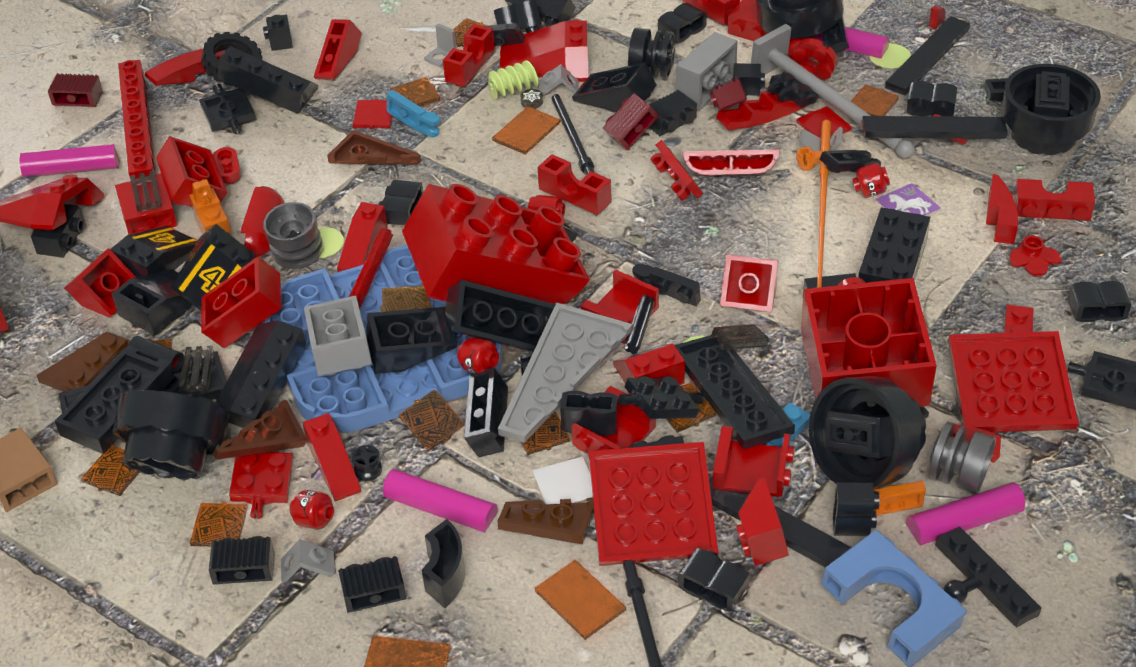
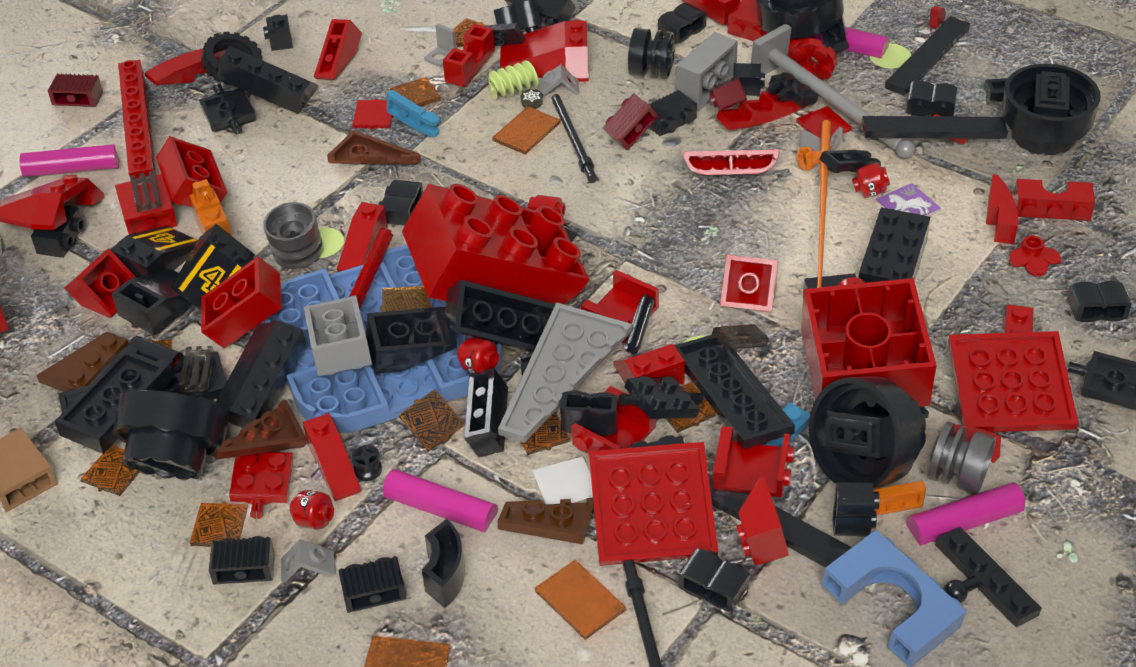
red plate [213,147,241,184] -> none
red brick [241,186,285,258] -> none
red arch [537,154,612,215] -> none
black slope [572,62,657,112] -> none
black hinge [632,263,701,307] -> none
red plate [650,140,704,201] -> none
clear orange piece [851,84,899,116] -> none

